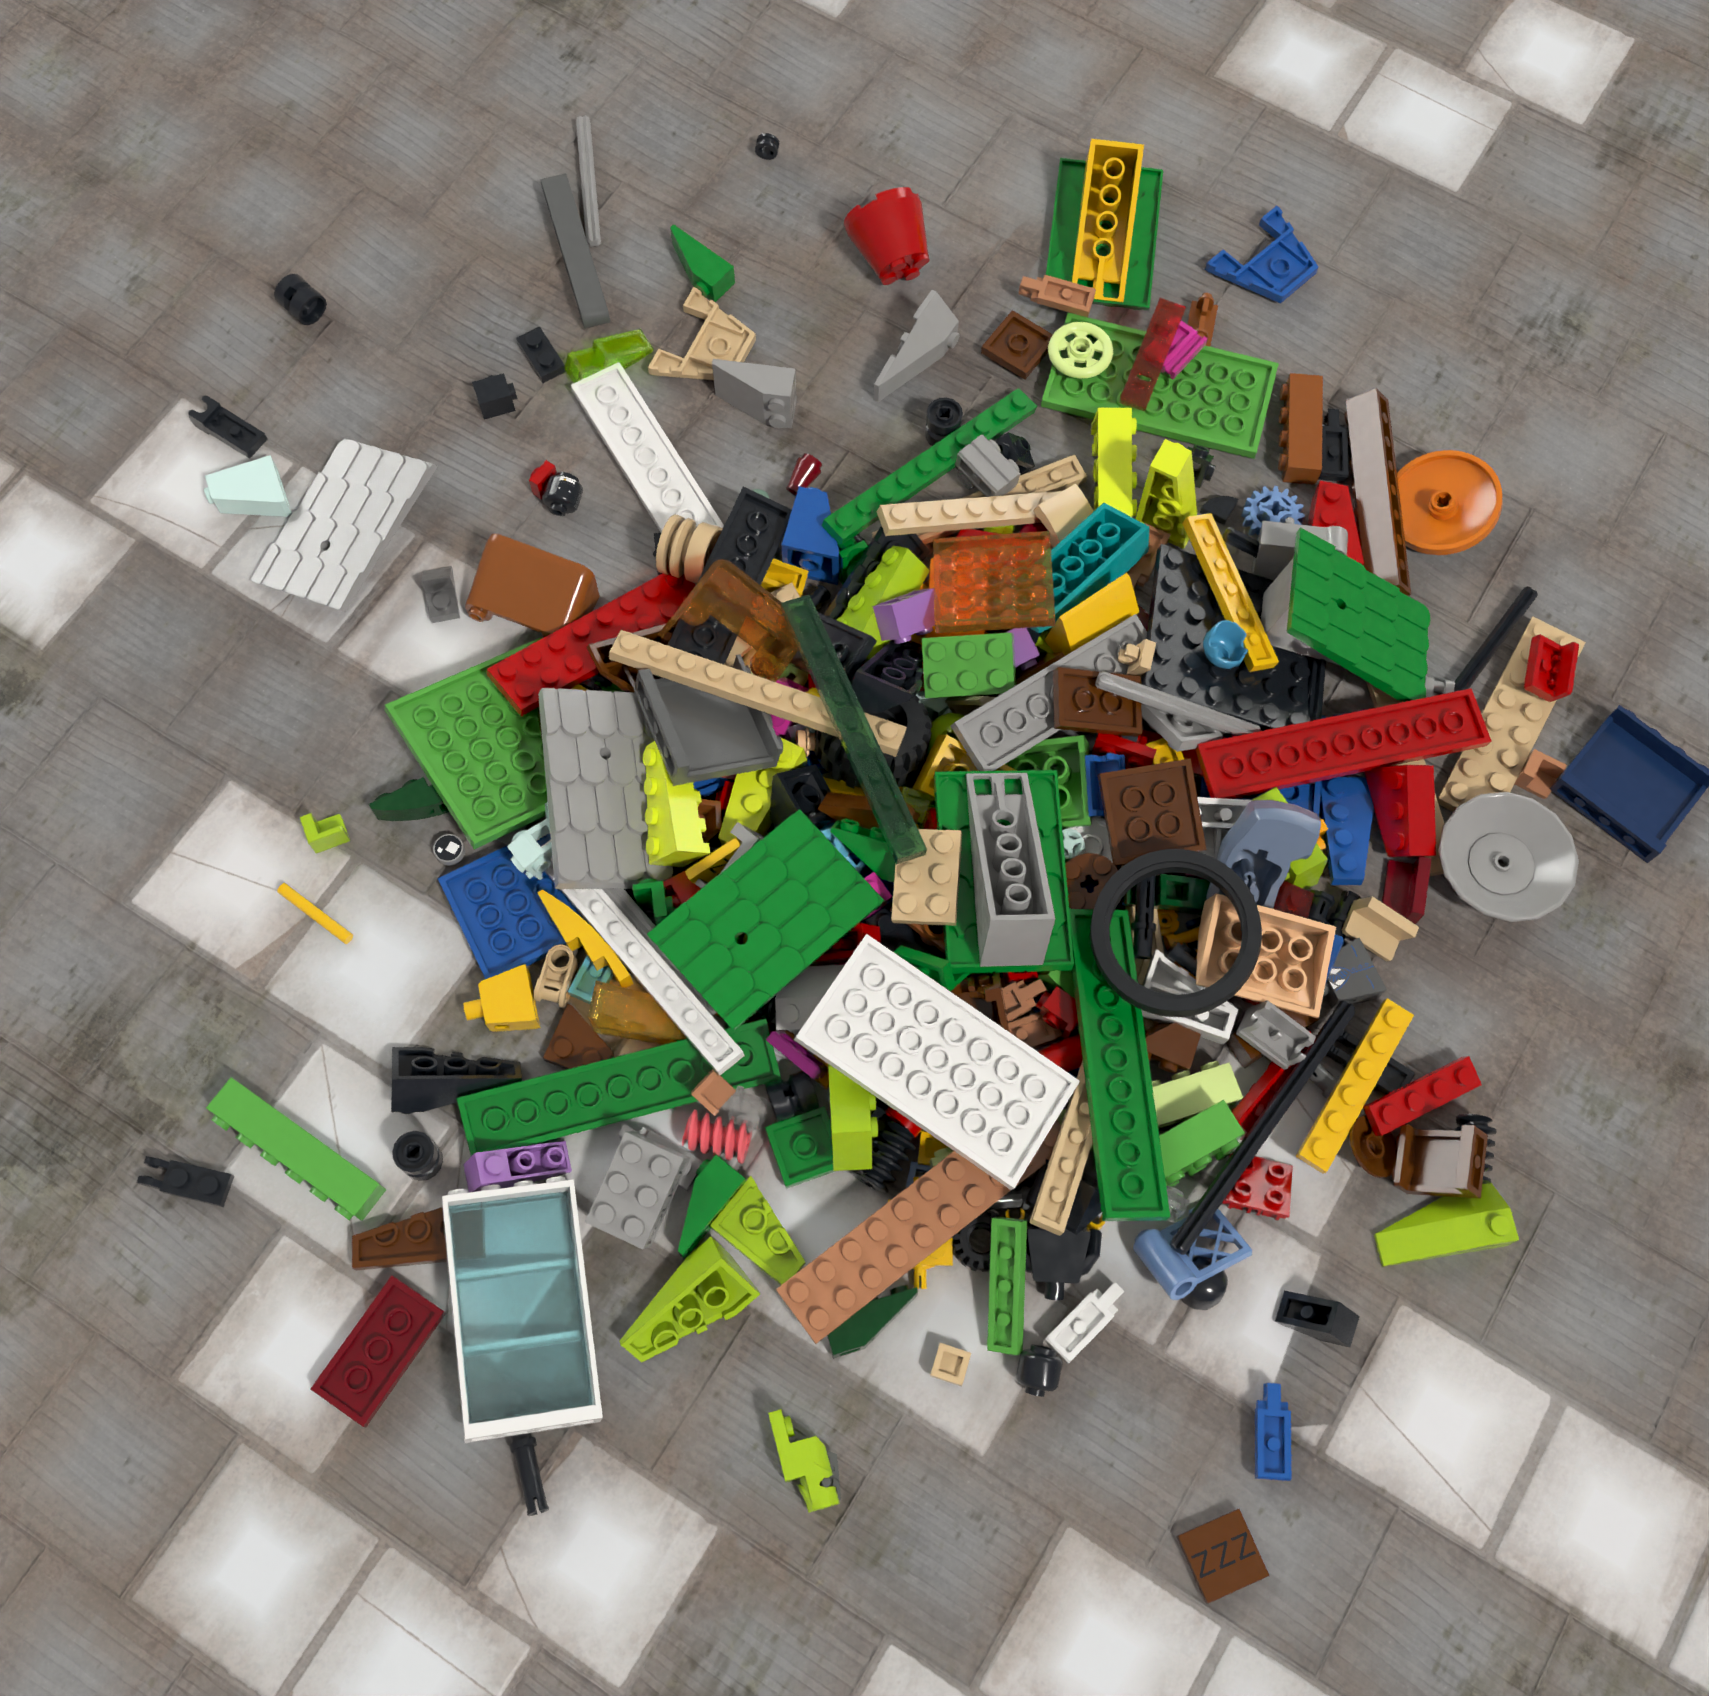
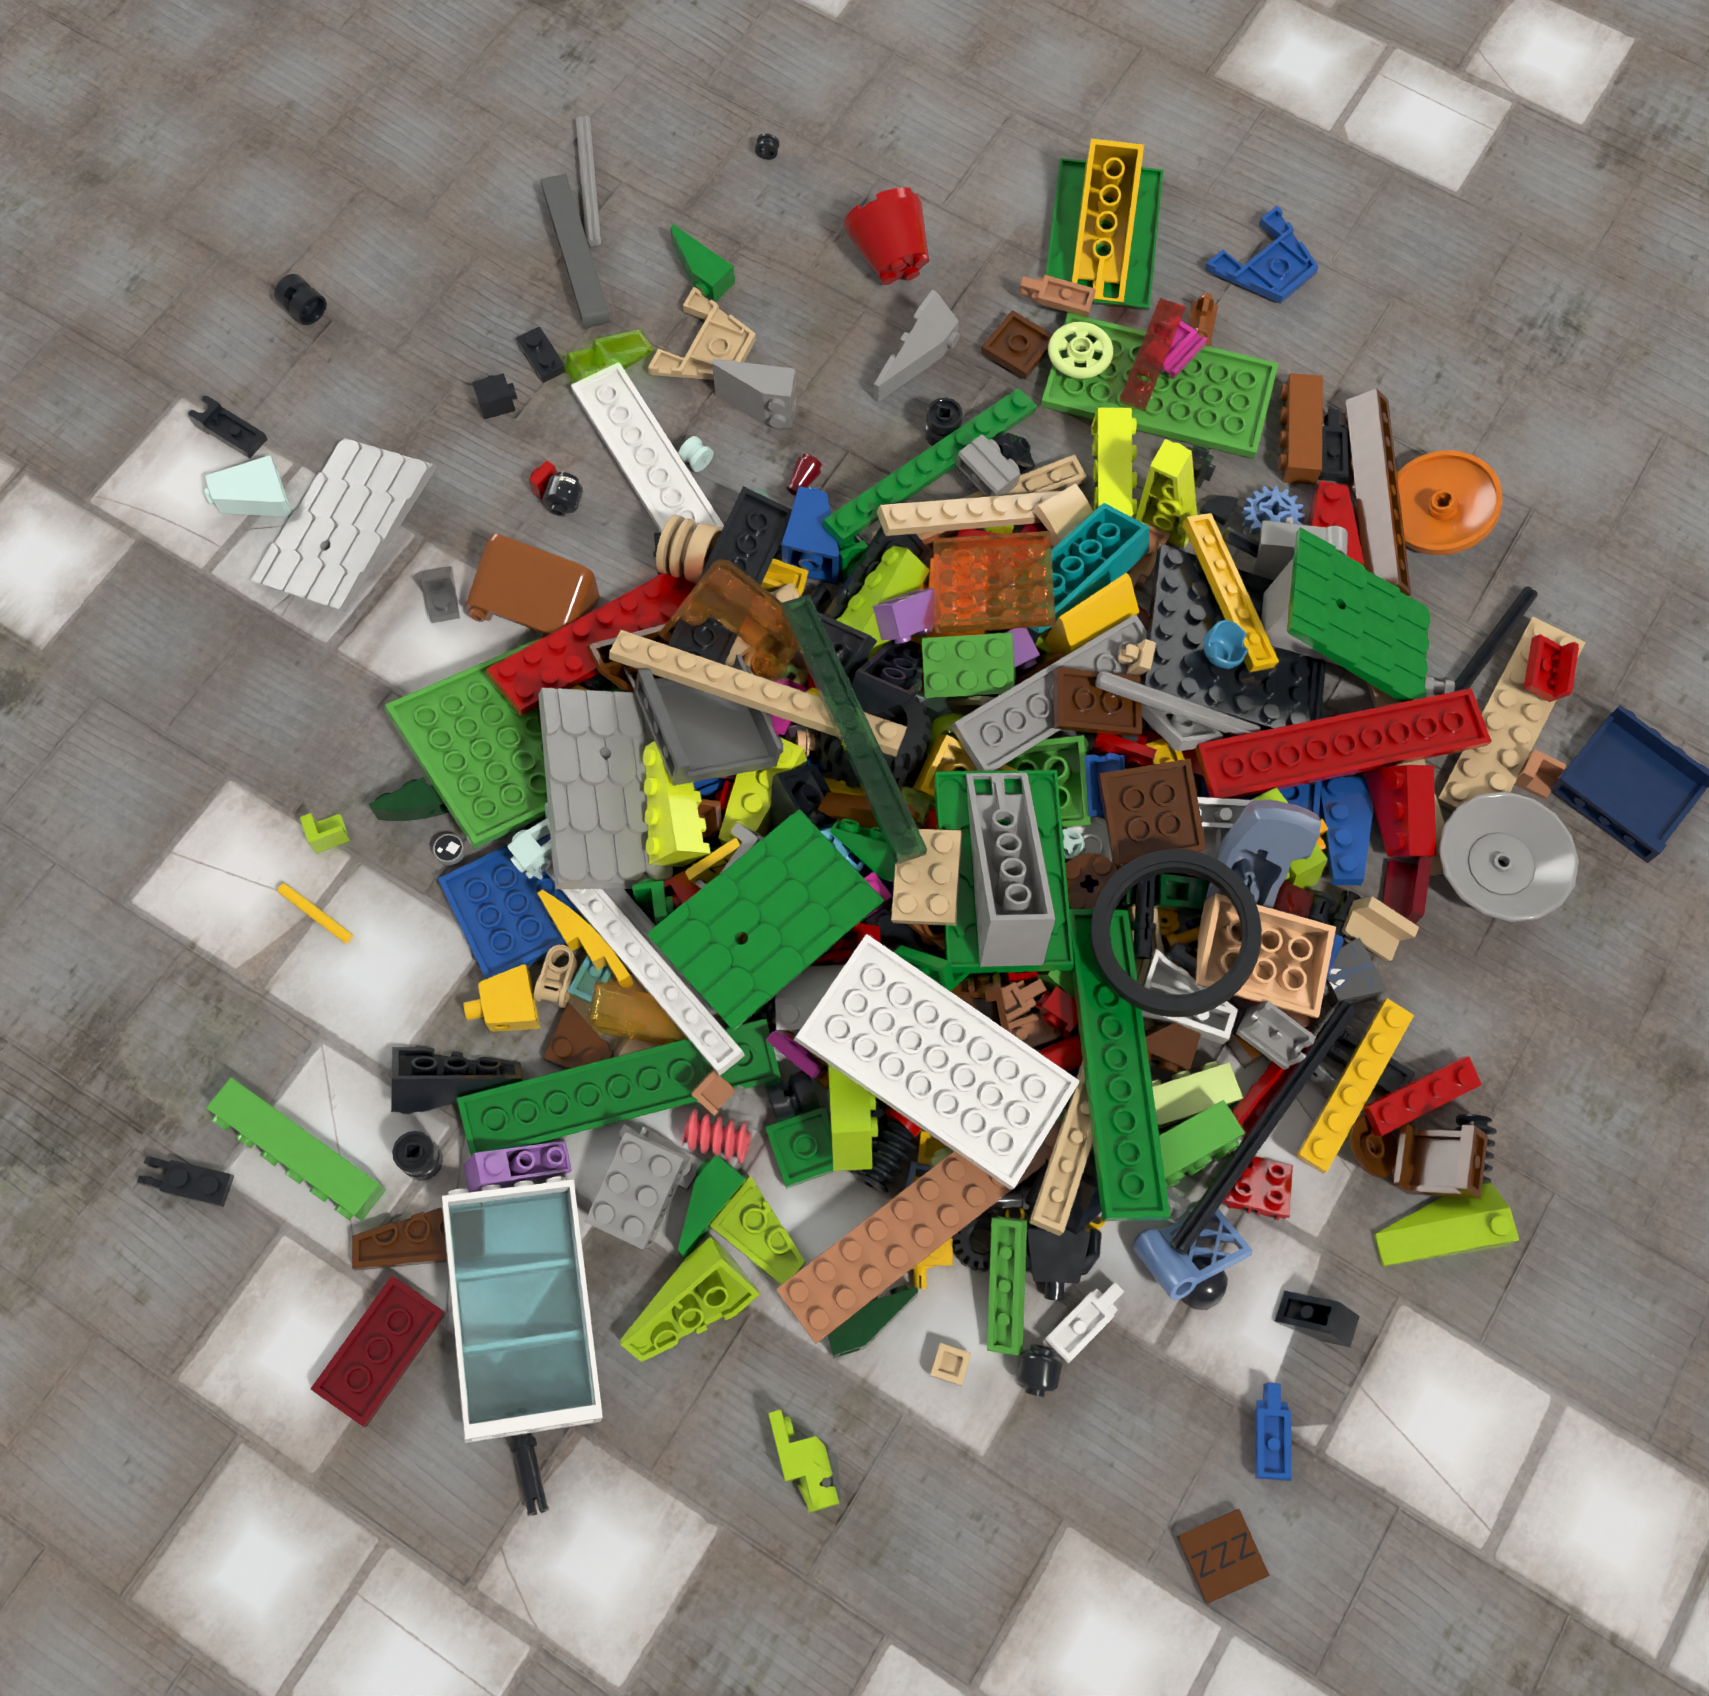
none -> light aqua wheel [678,436,714,472]

